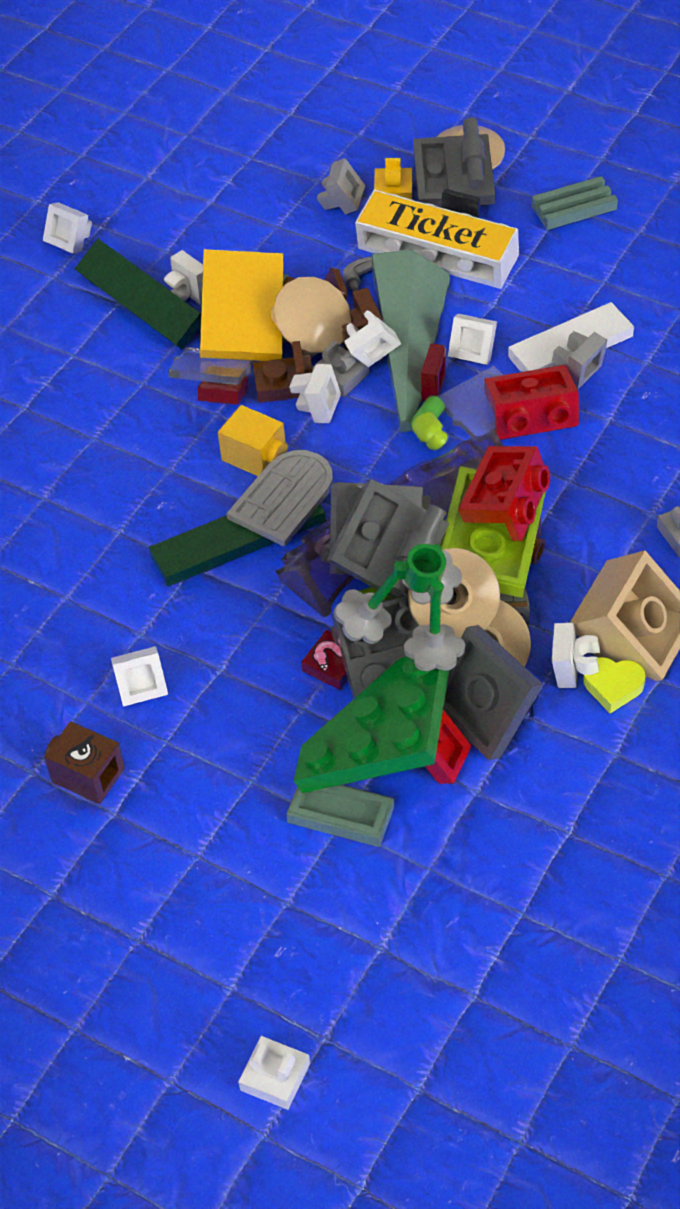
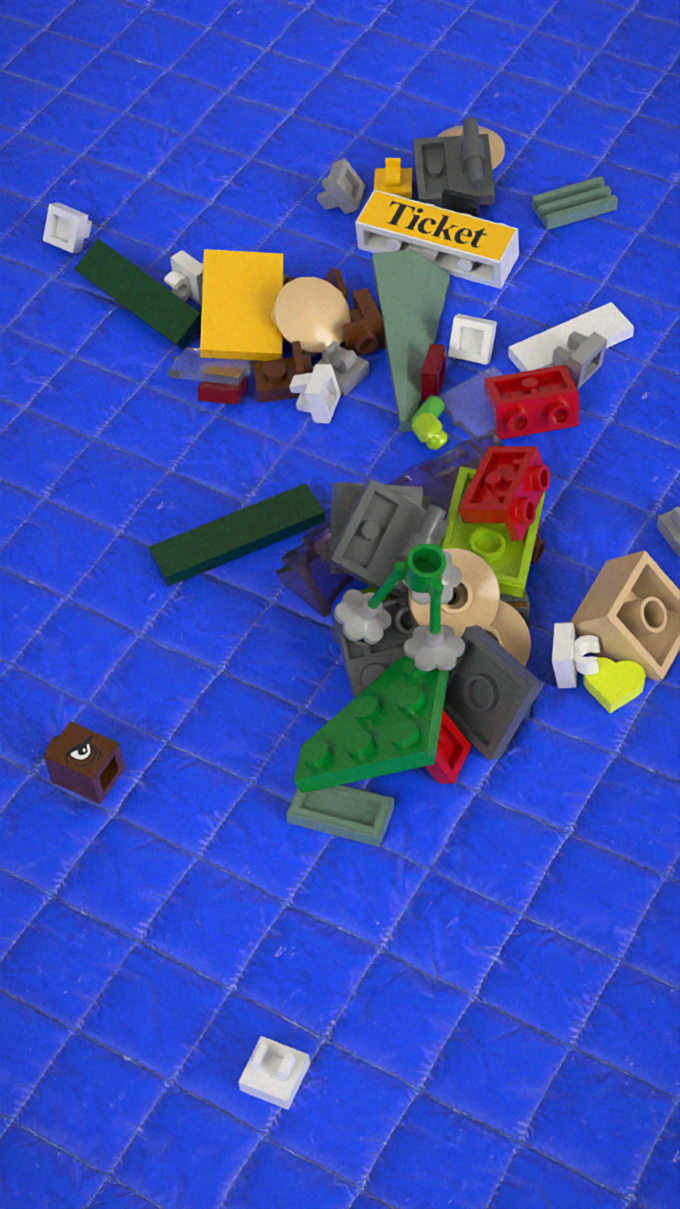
white tile [111,646,168,706] -> none
yellow brick [218,405,288,476] -> none
light grey window [226,450,333,547] -> none
dark red tile [301,630,348,691] -> none
light grey piece [343,256,373,291] -> none
white tile [344,310,401,367] -> none

